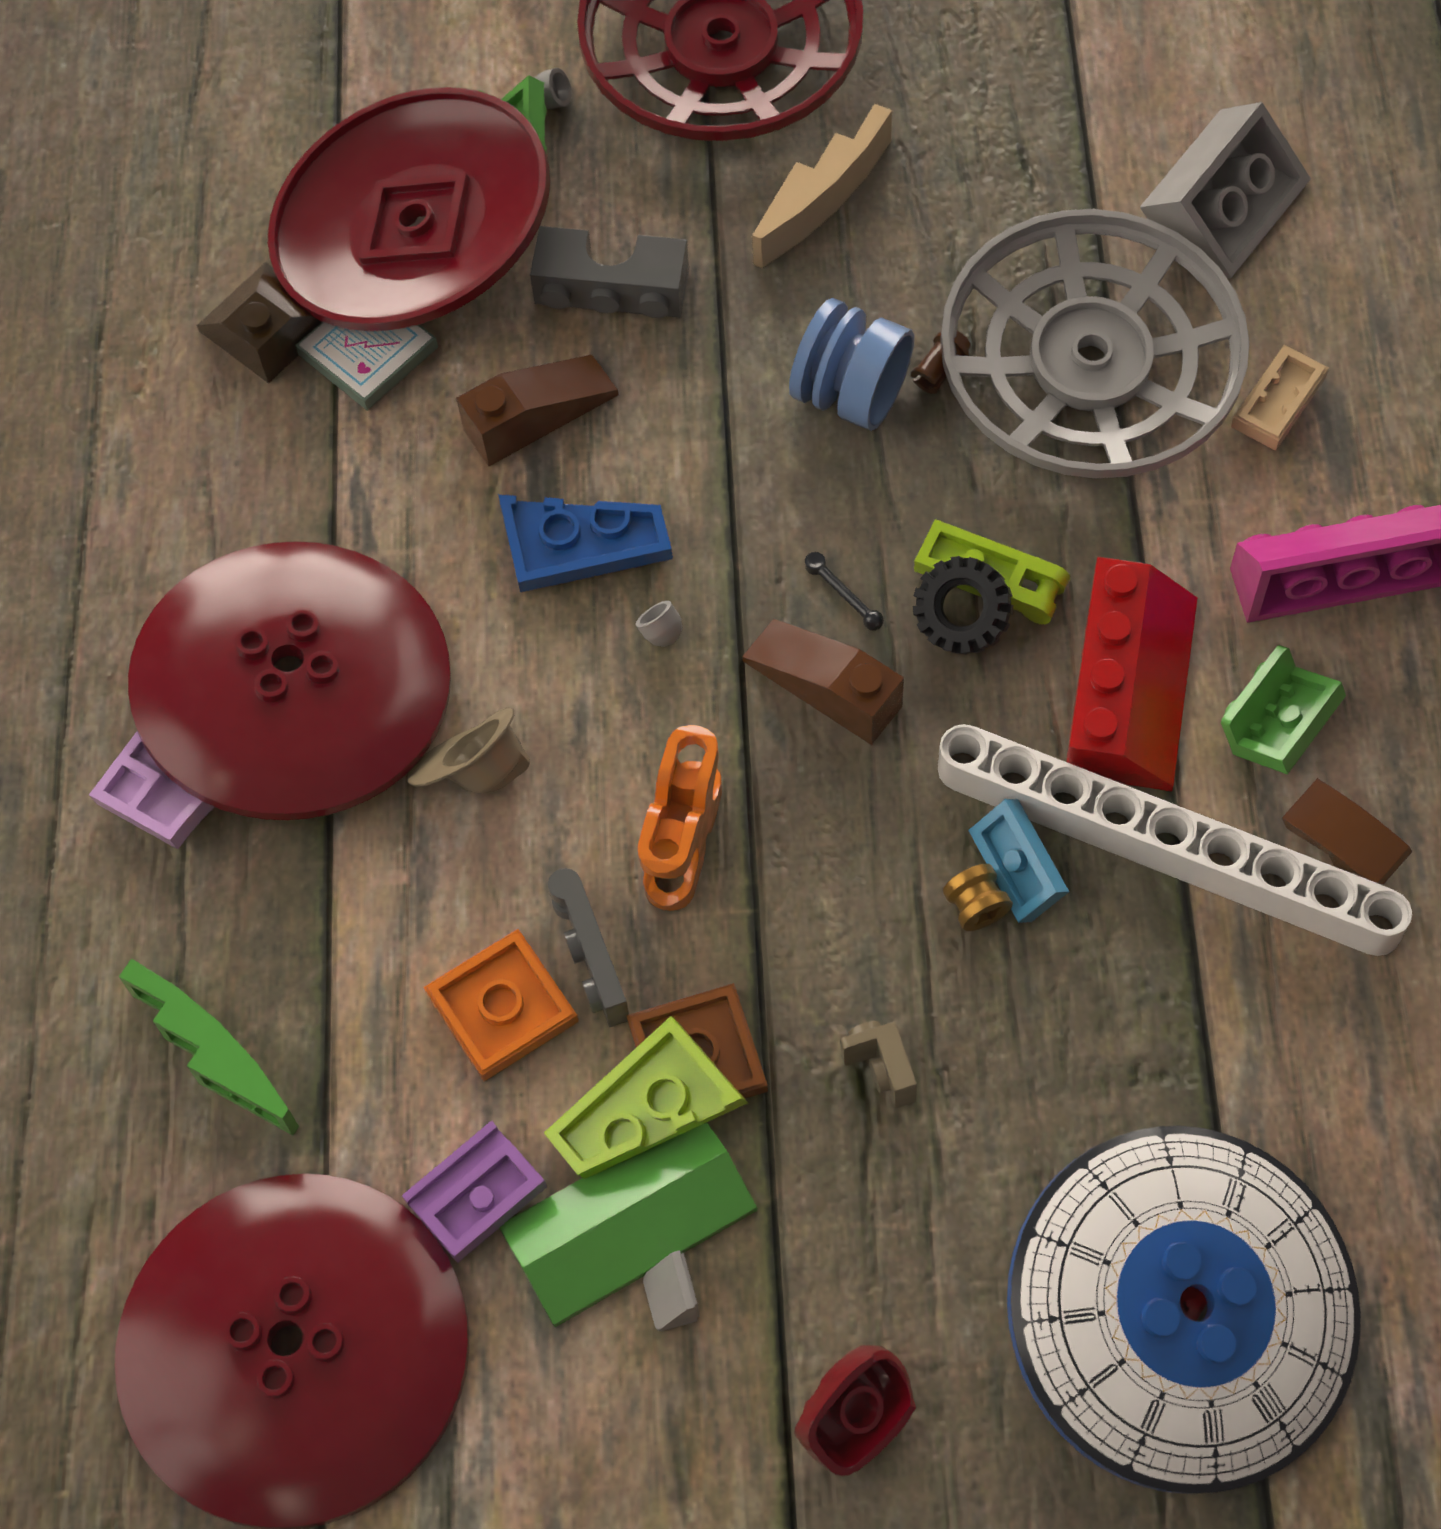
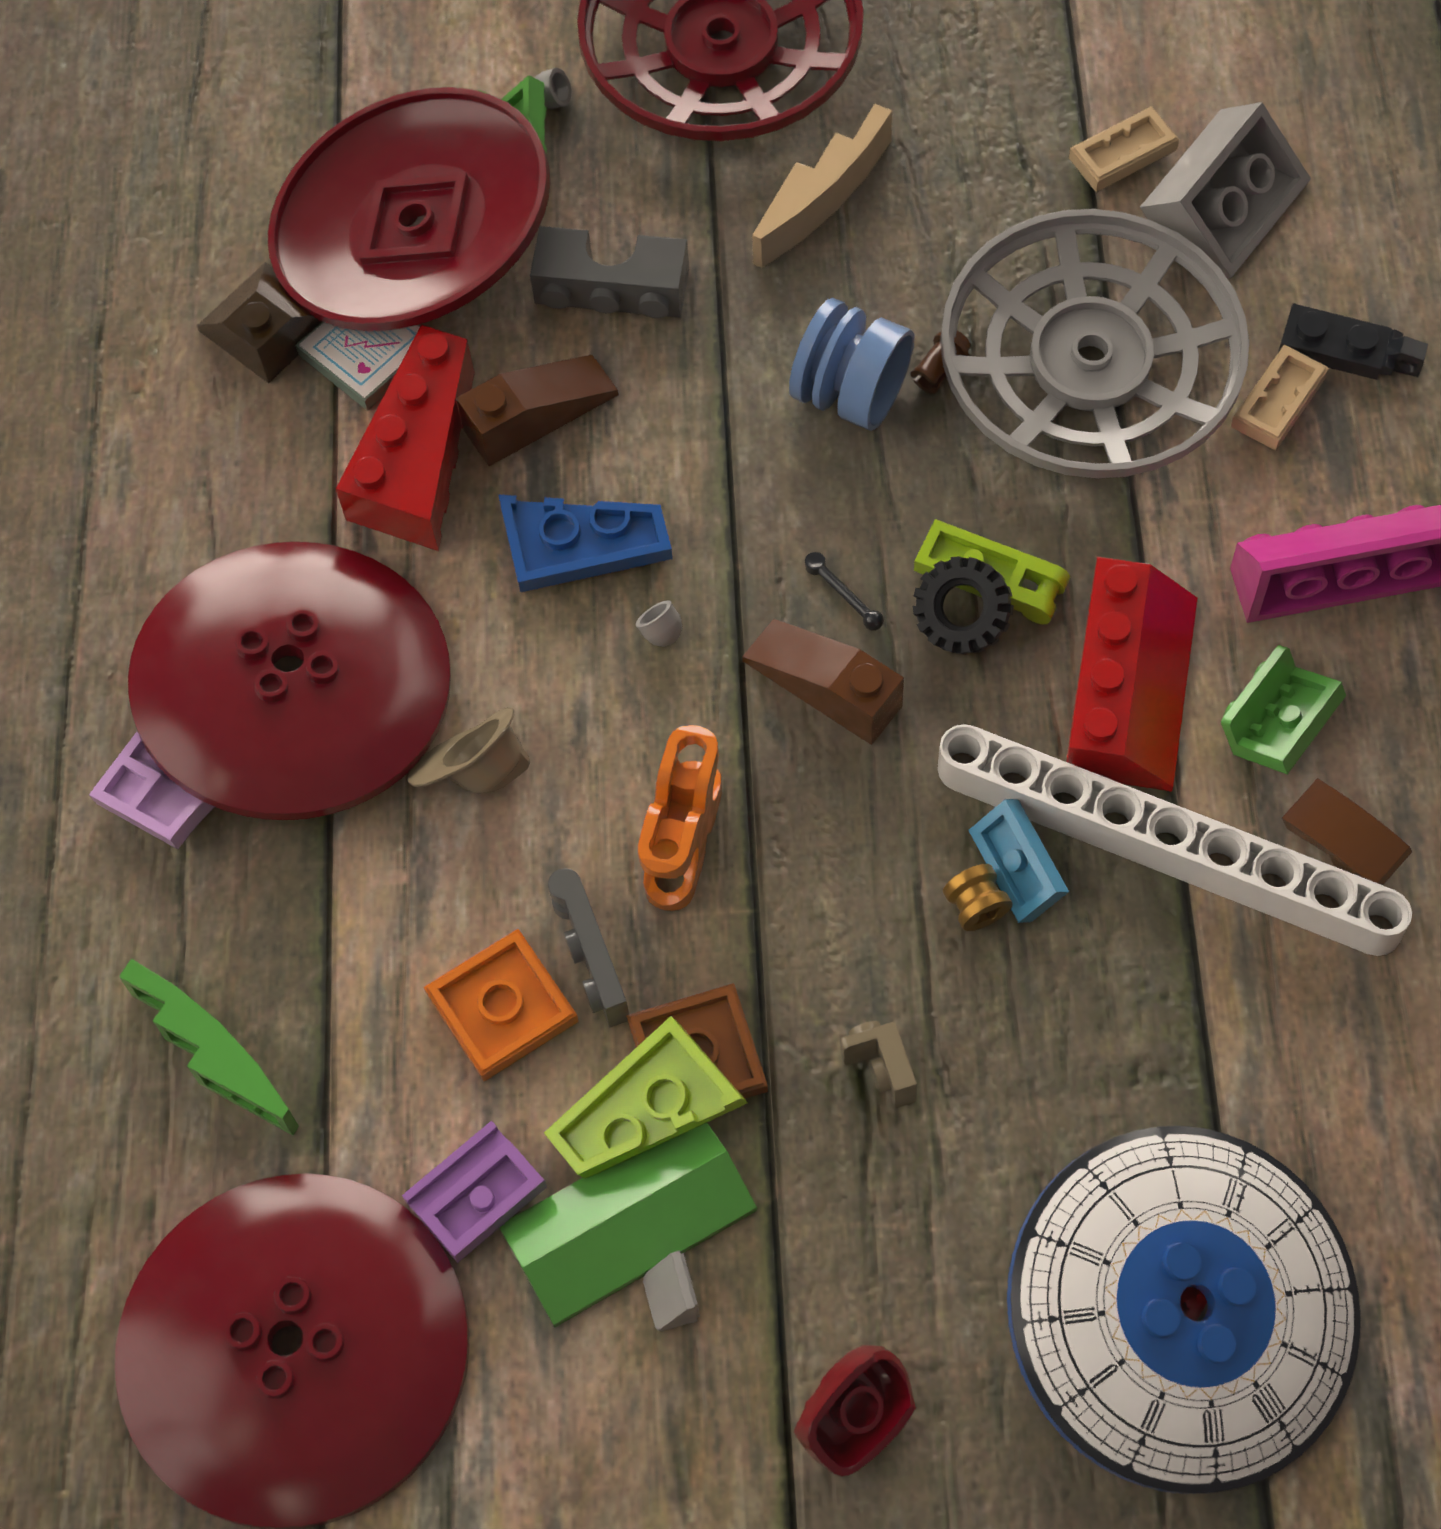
none -> red wedge [335,325,475,551]
none -> tan plate [1069,106,1179,192]
none -> black hinge [1278,303,1428,380]

